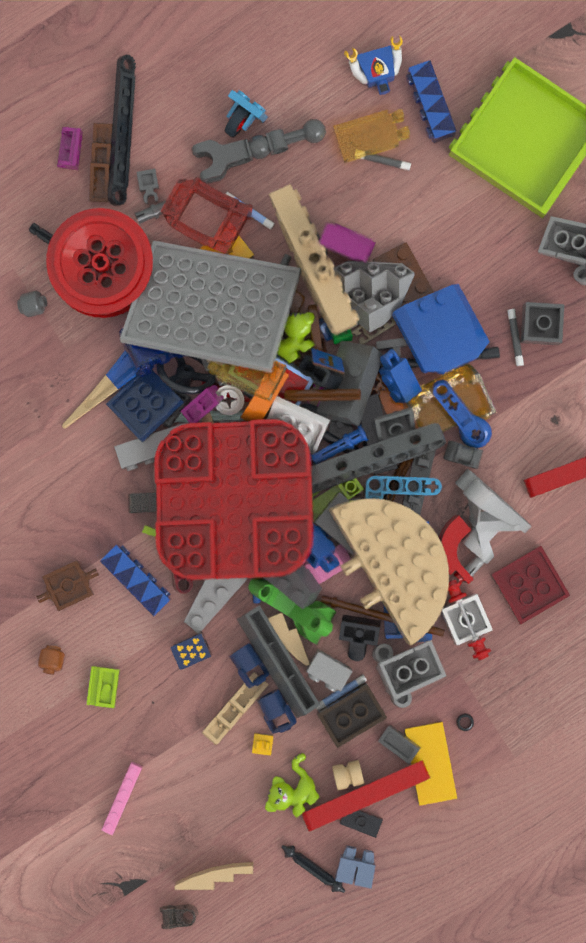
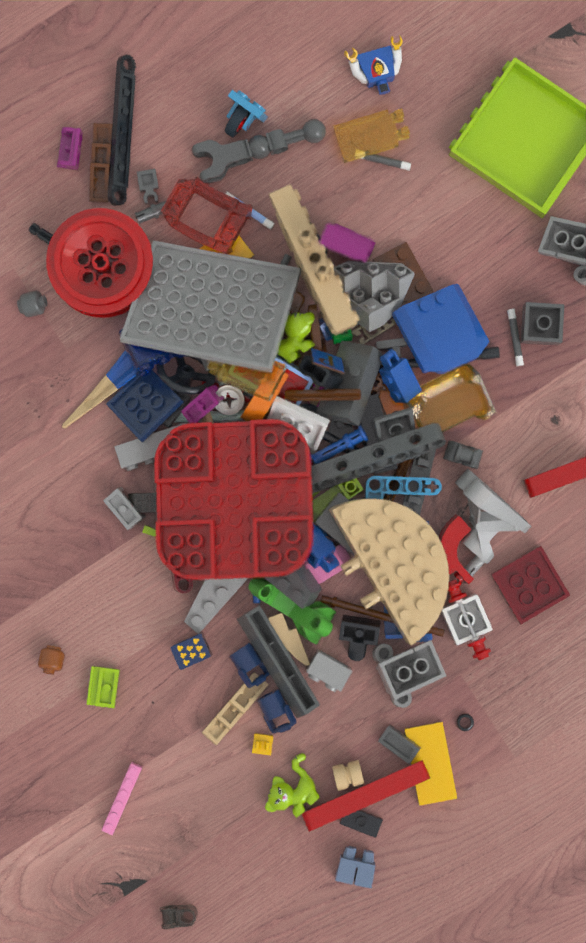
reddish brown plate [36,560,99,611] -> none
brick [100,545,172,616] -> none
tan slope [175,862,253,890] -> none
black wheel [281,845,346,893] -> none
light blue bar [316,675,367,711] -> none
dark brown brick [317,683,387,748] -> none
clear blue brick [406,60,457,143] -> none
blue beam [433,380,492,448] -> none
none -> light grey panel [103,487,146,530]

